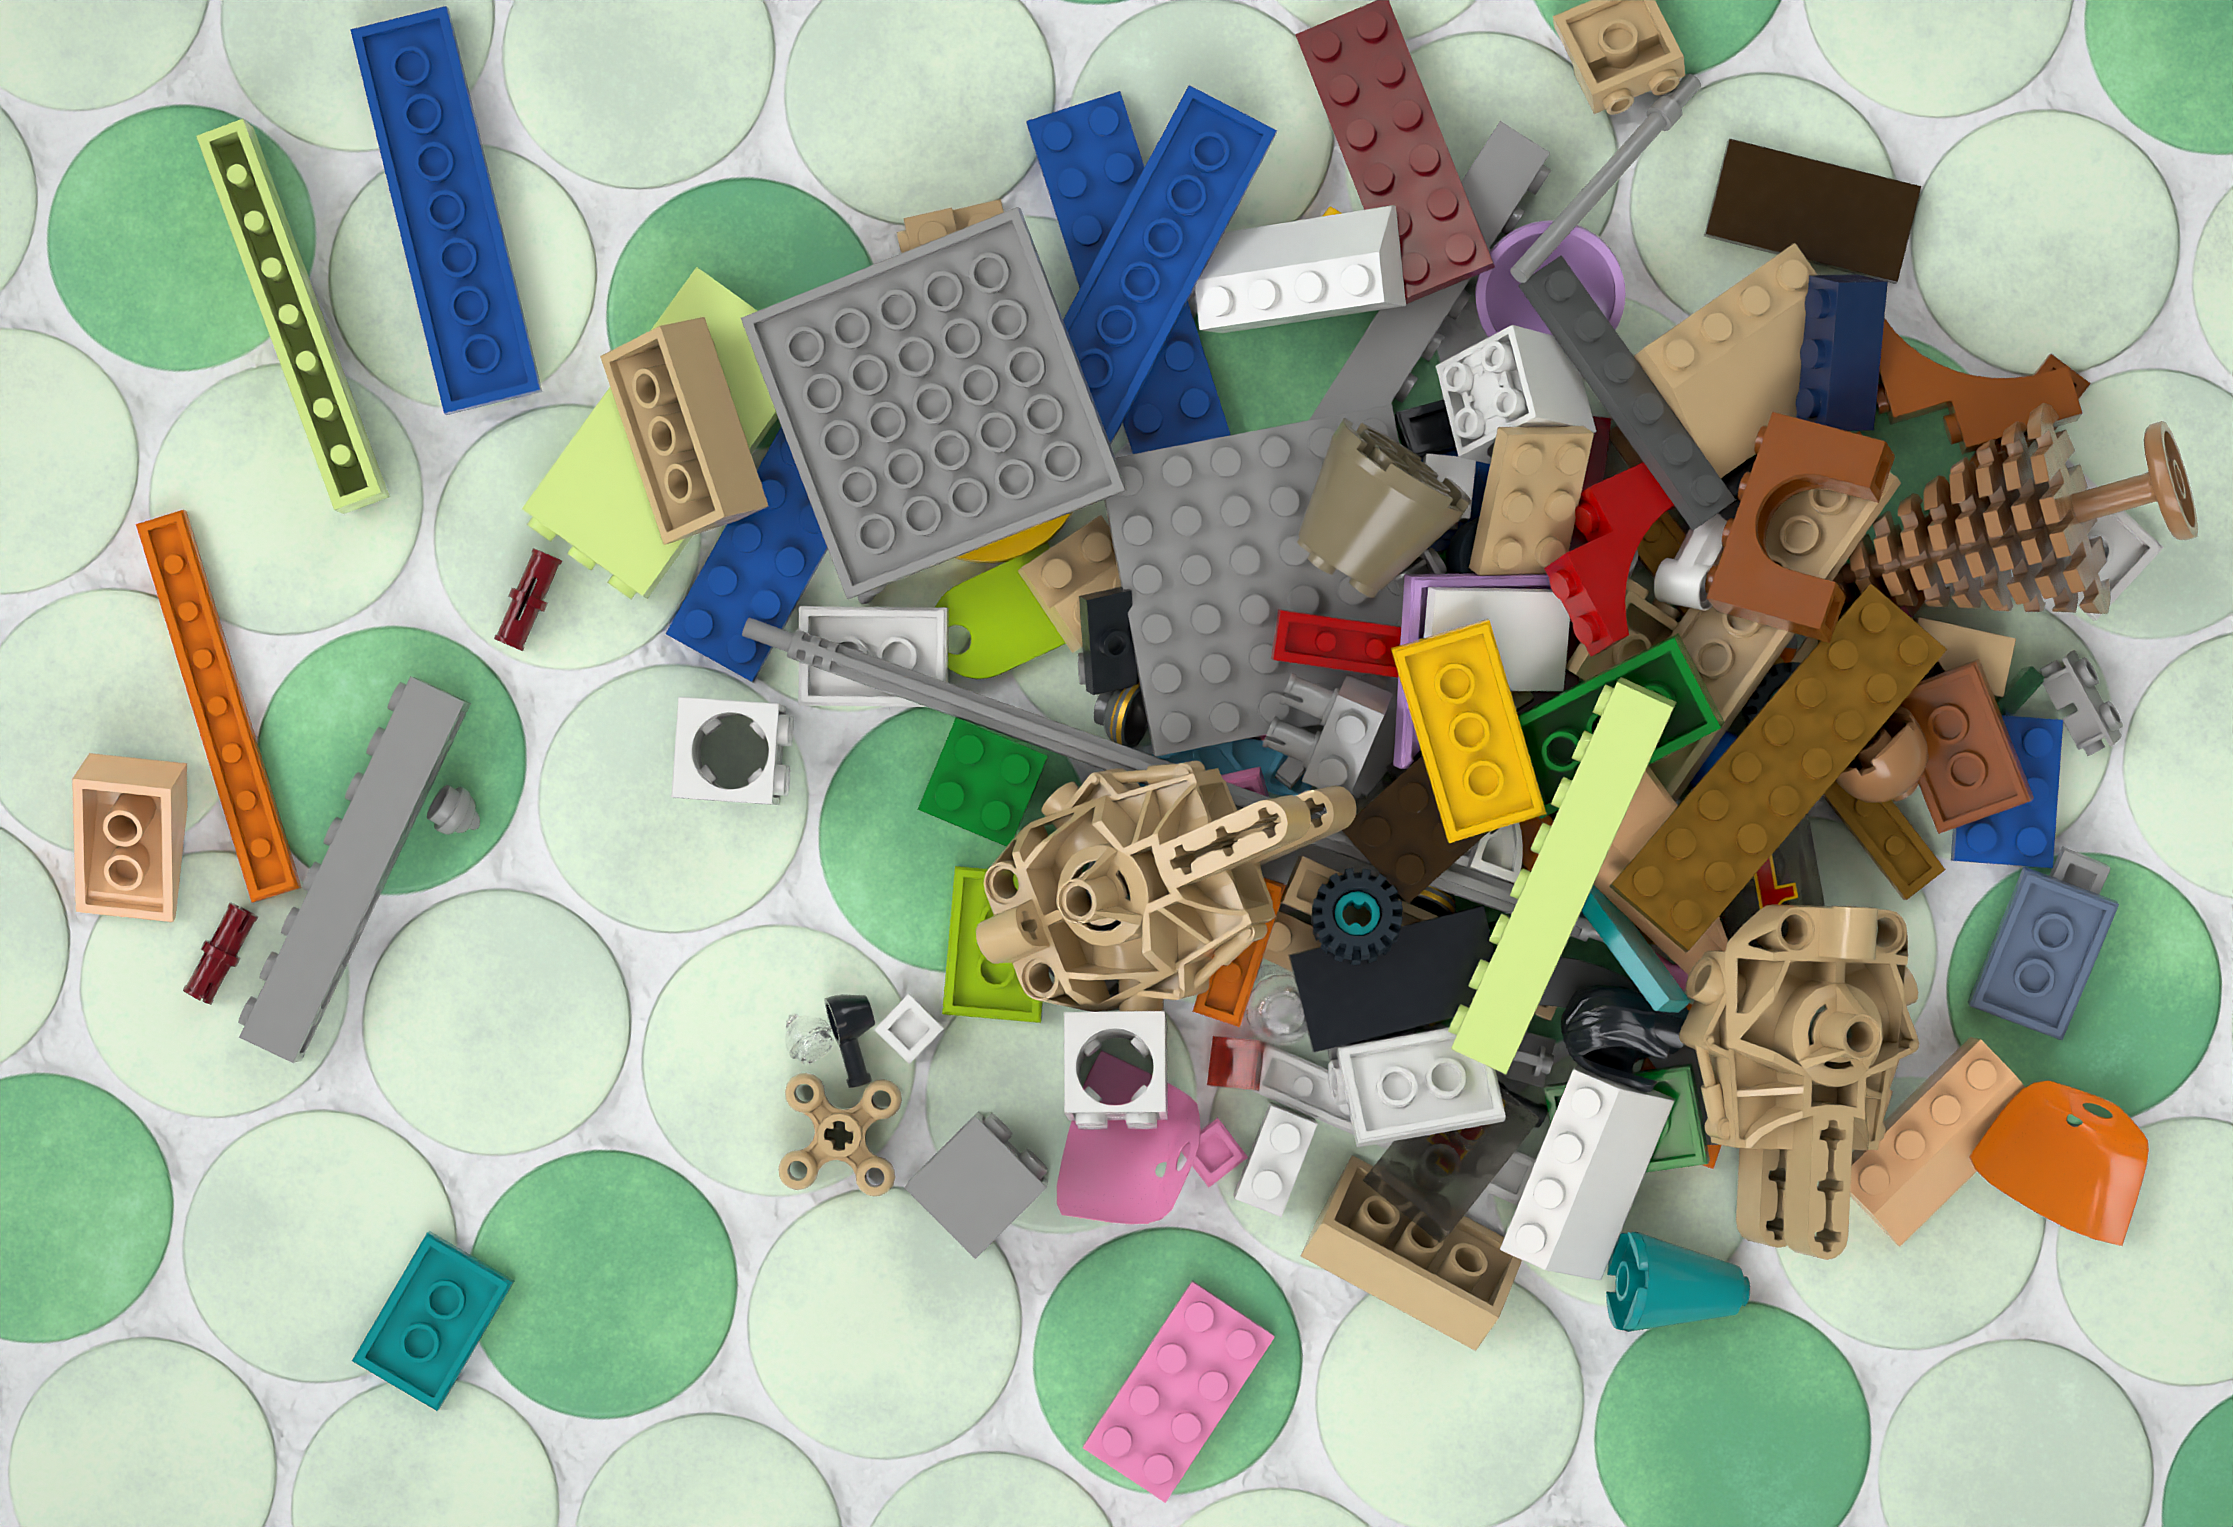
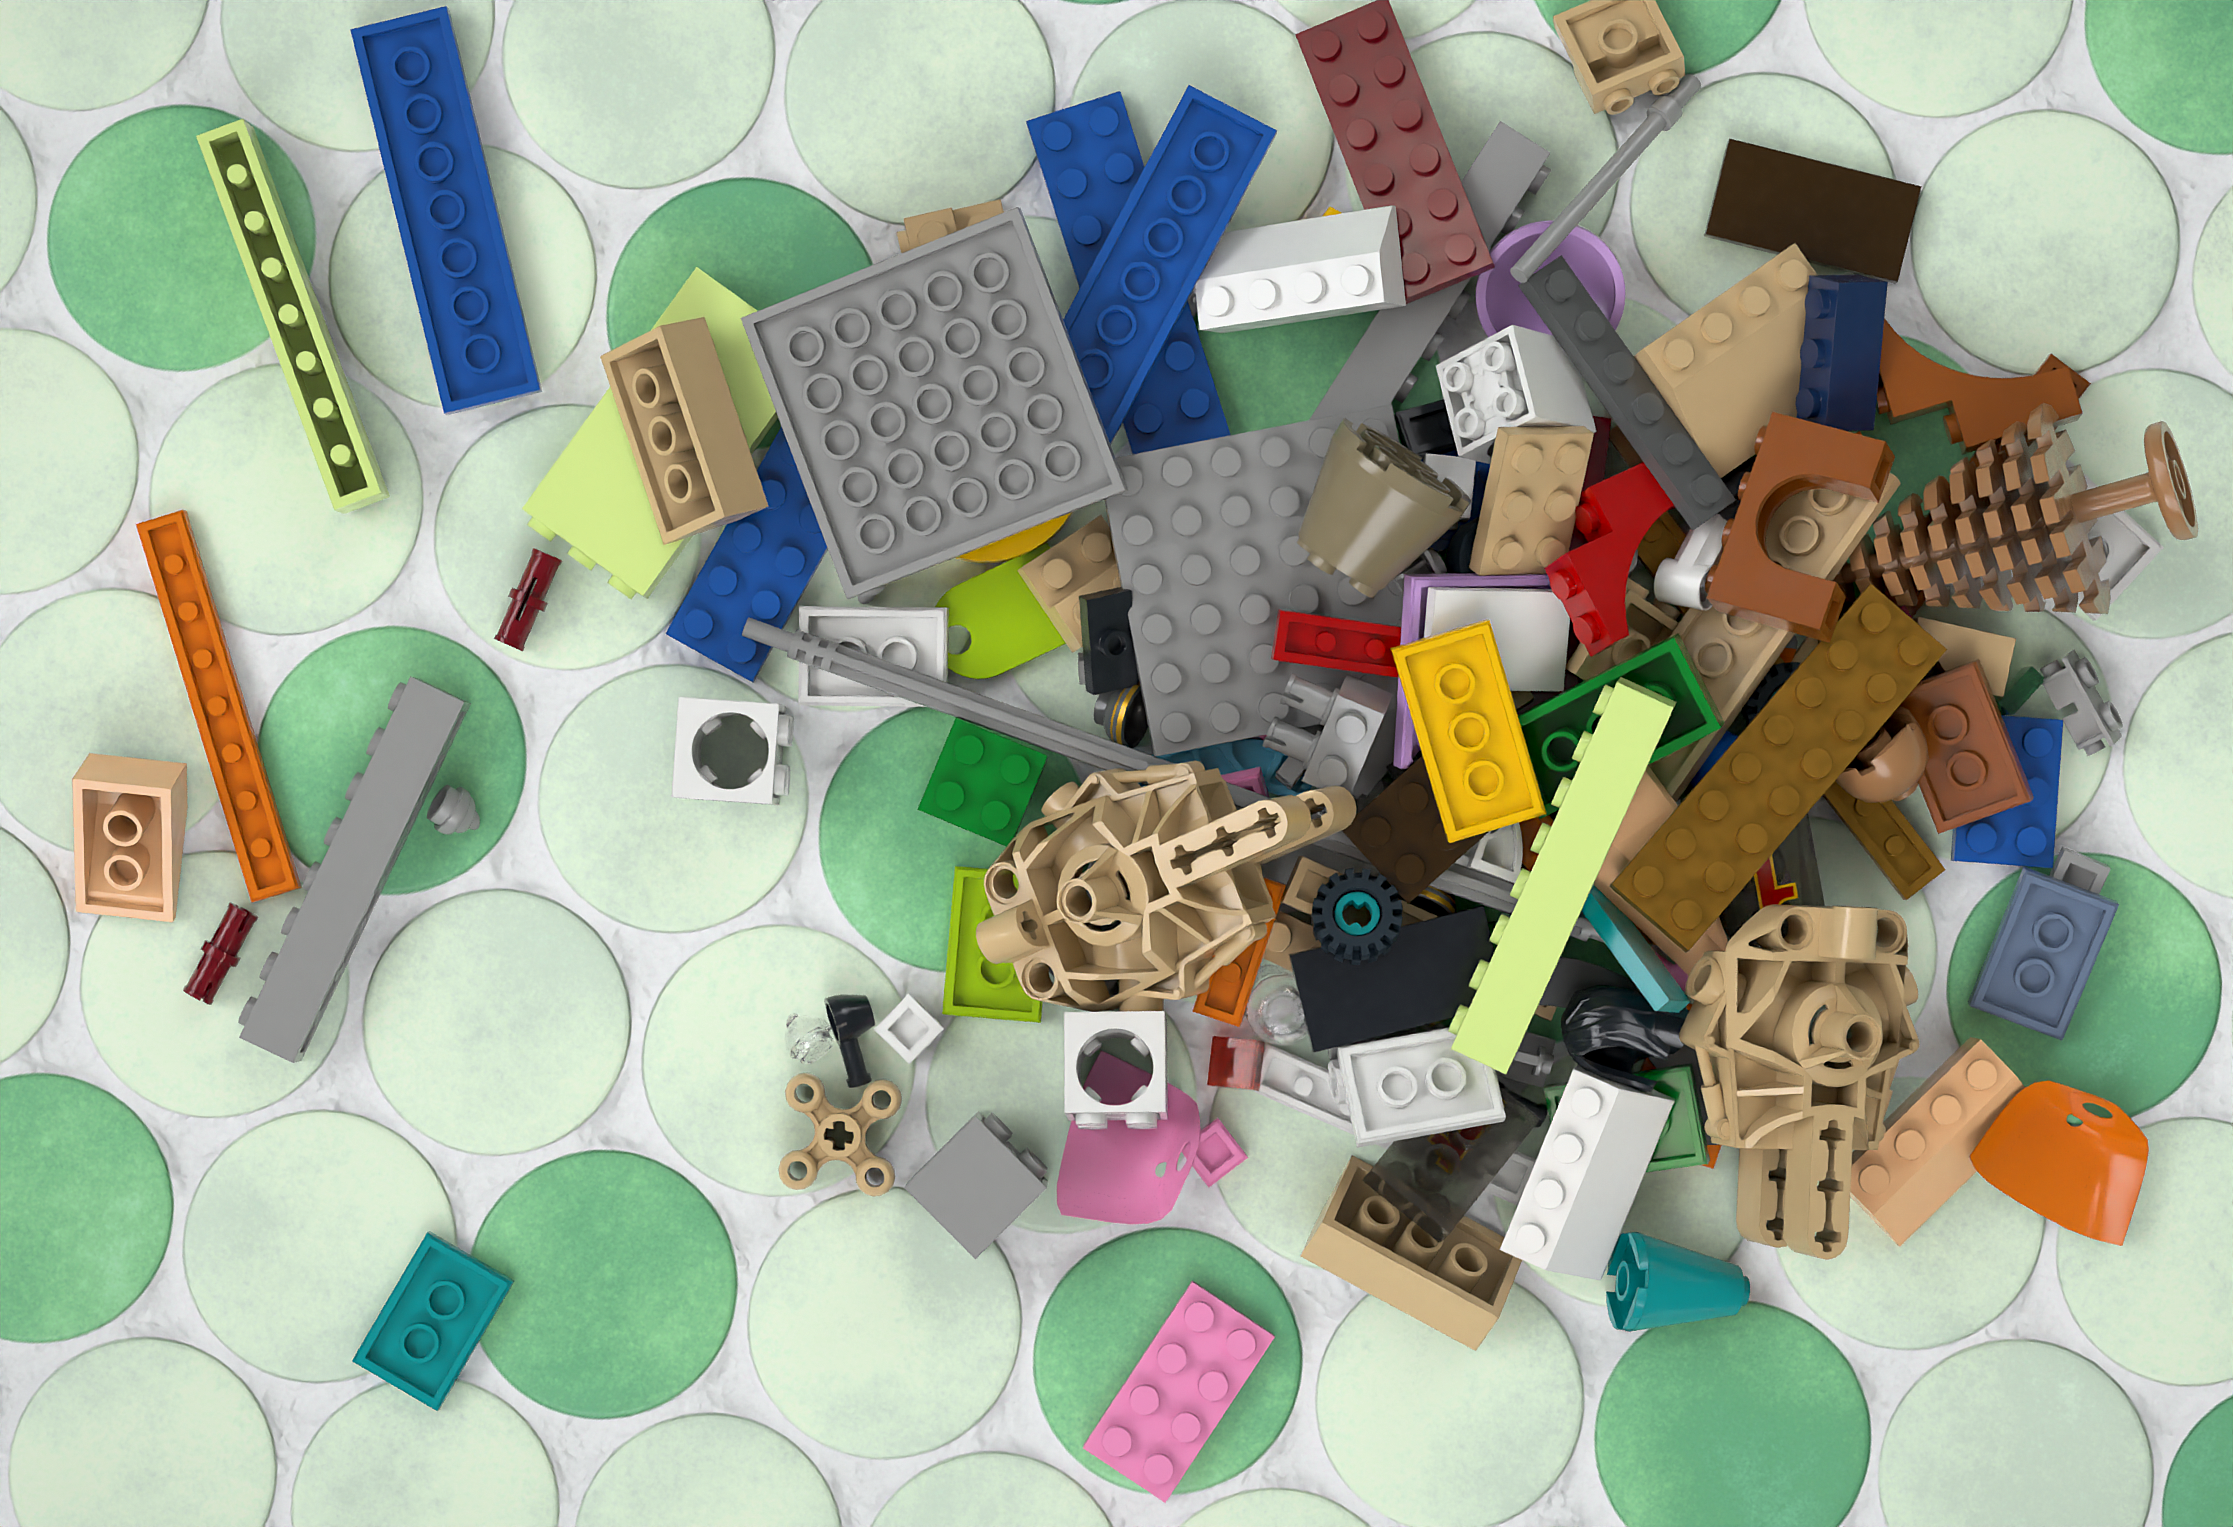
white brick [1233,1103,1318,1217] -> none

